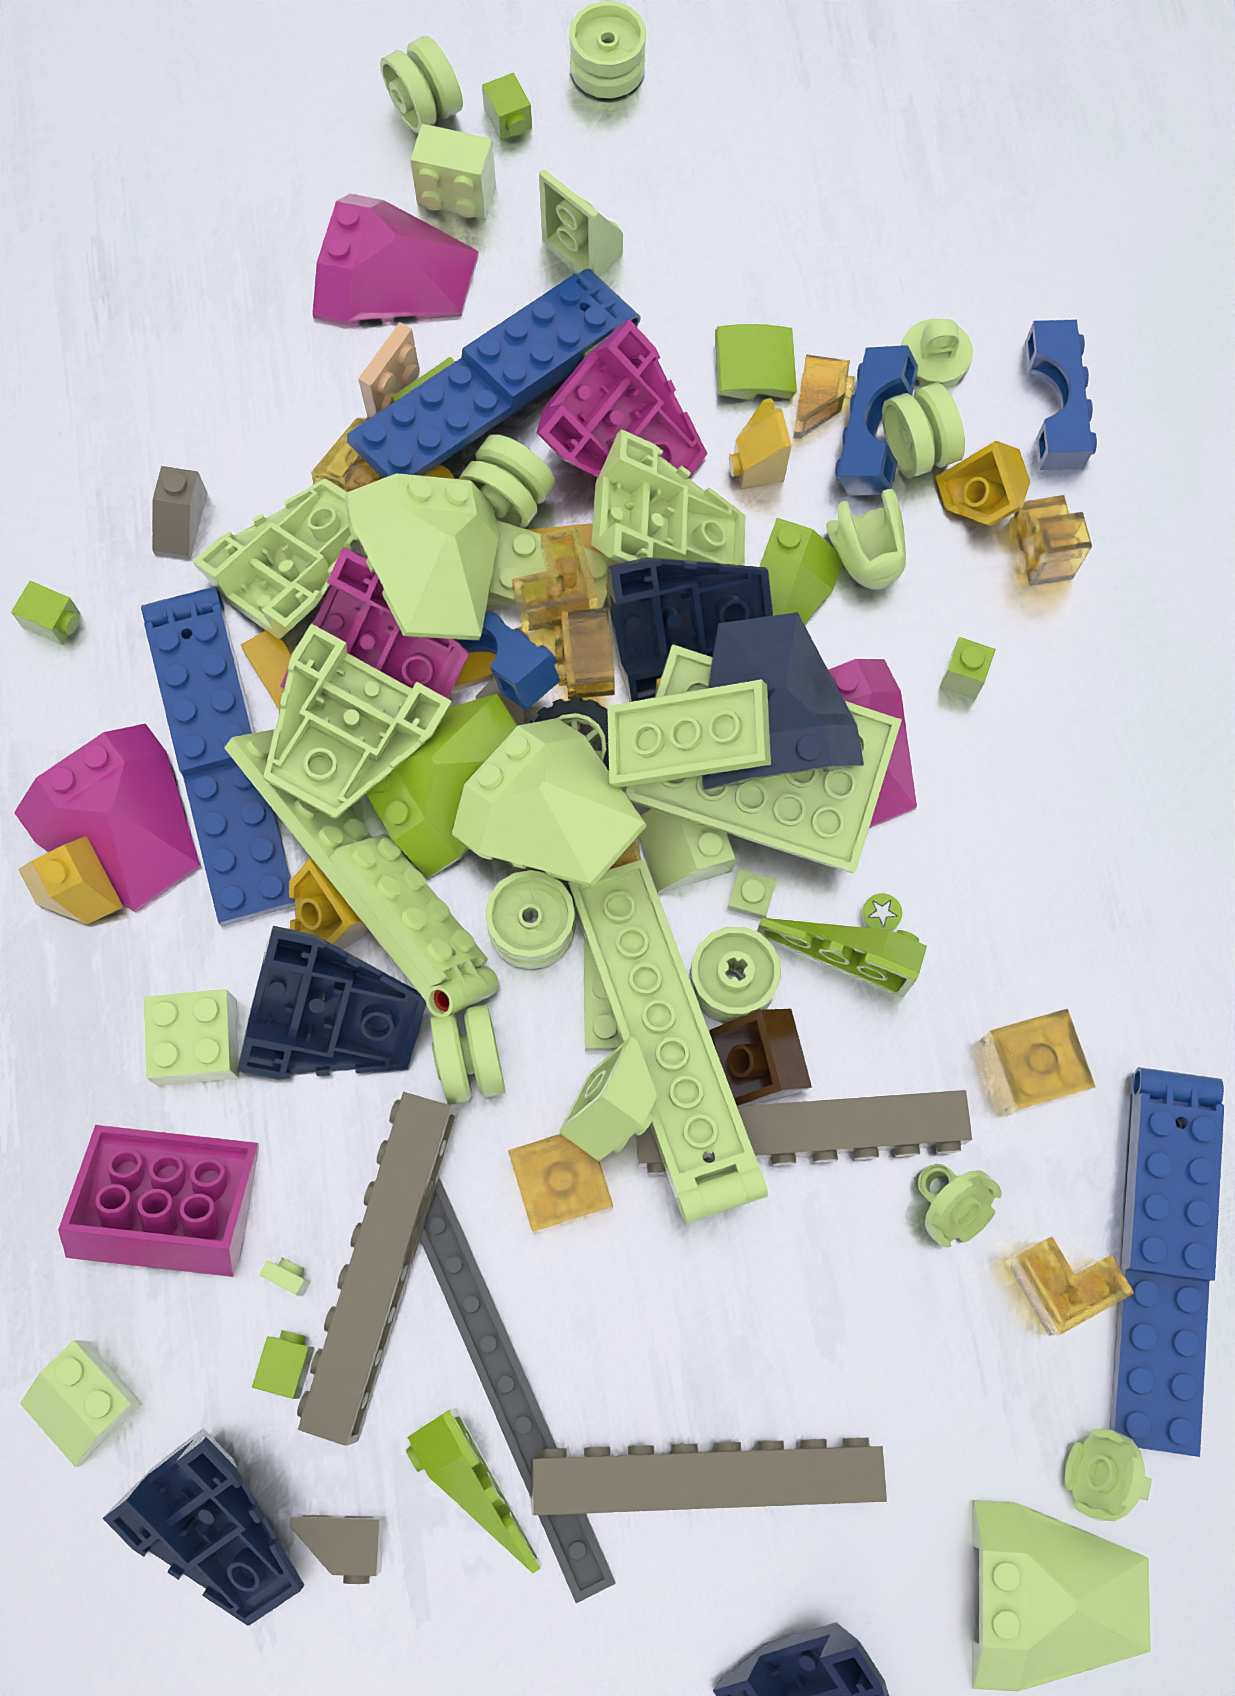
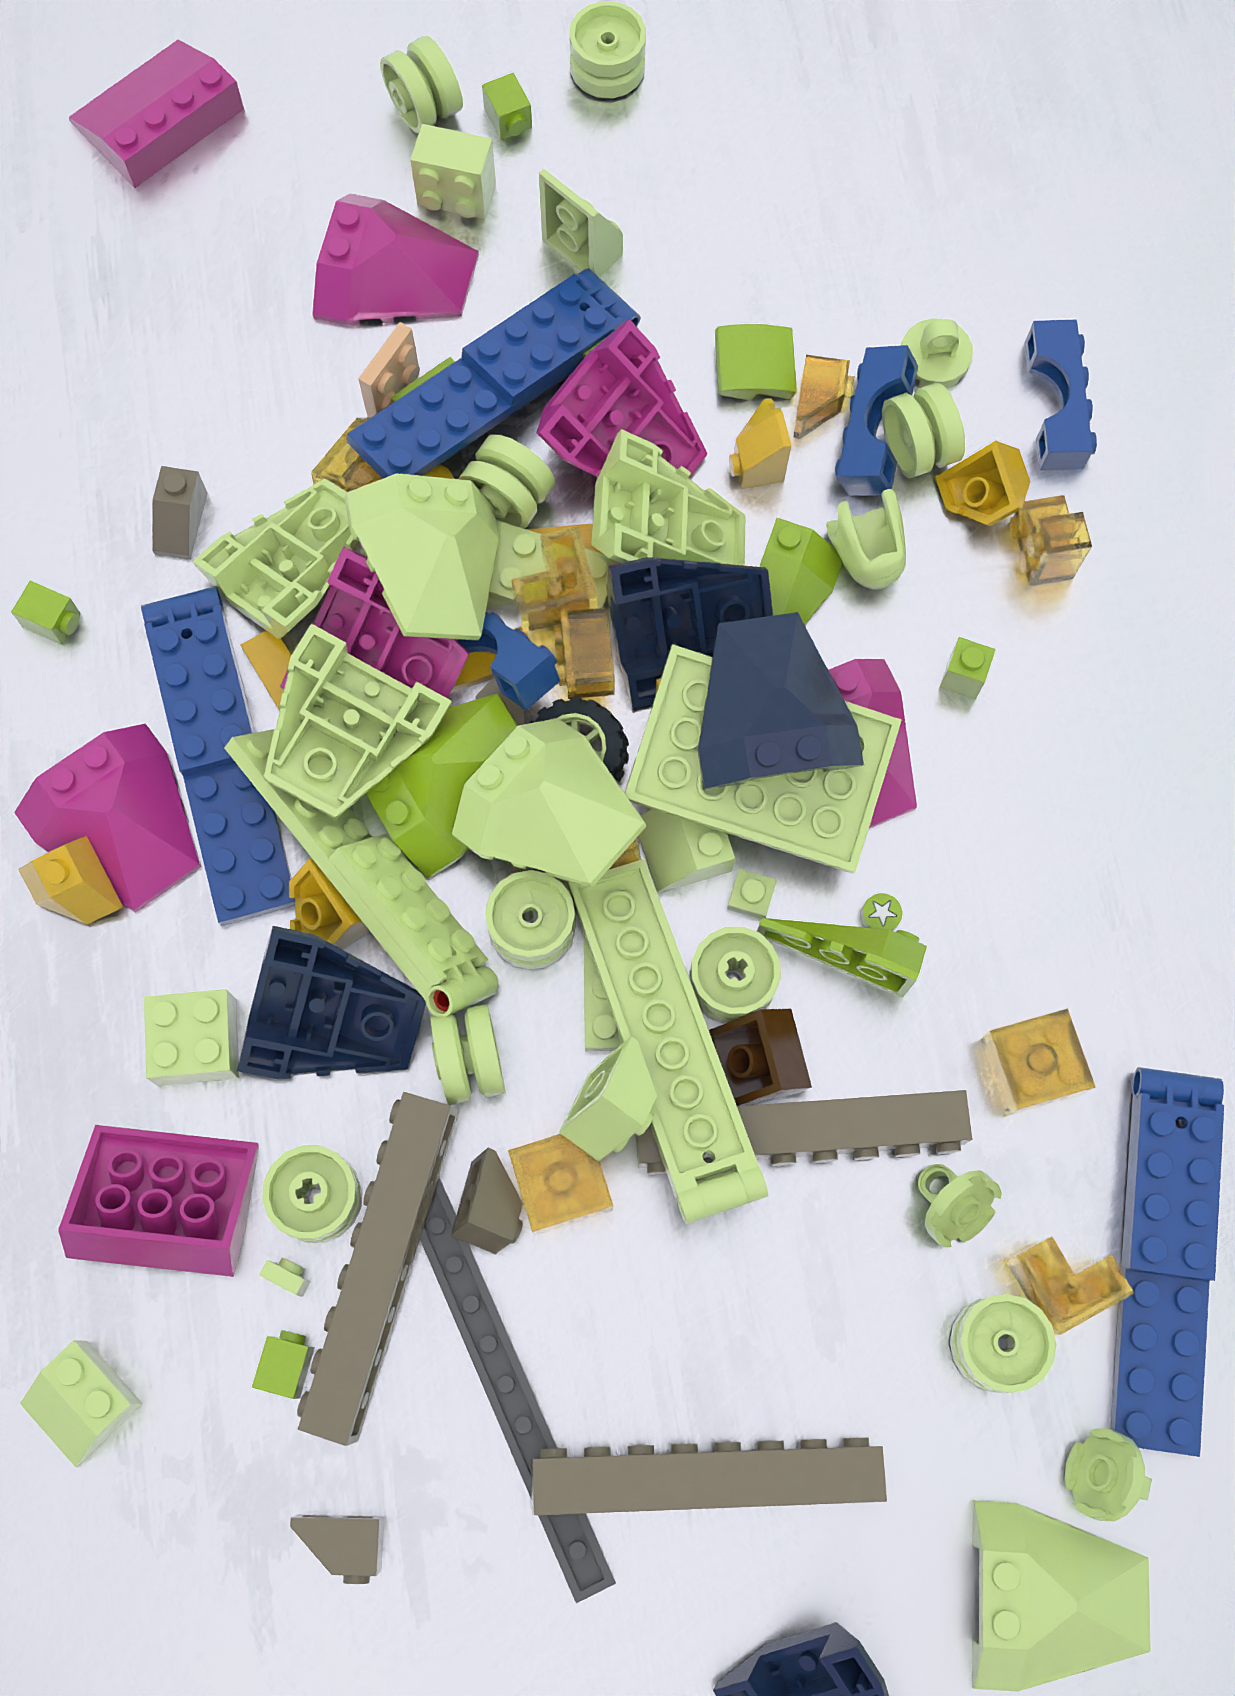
dark blue wedge [102,1428,304,1626] -> none
lime wedge [405,1408,542,1574] -> none
yellowish green plate [608,679,771,788] -> none
none -> dark pink slope [68,39,244,188]
none -> yellowish green wheel [262,1145,363,1243]
none -> dark tan slope [451,1147,523,1254]
none -> yellowish green wheel [950,1294,1057,1393]

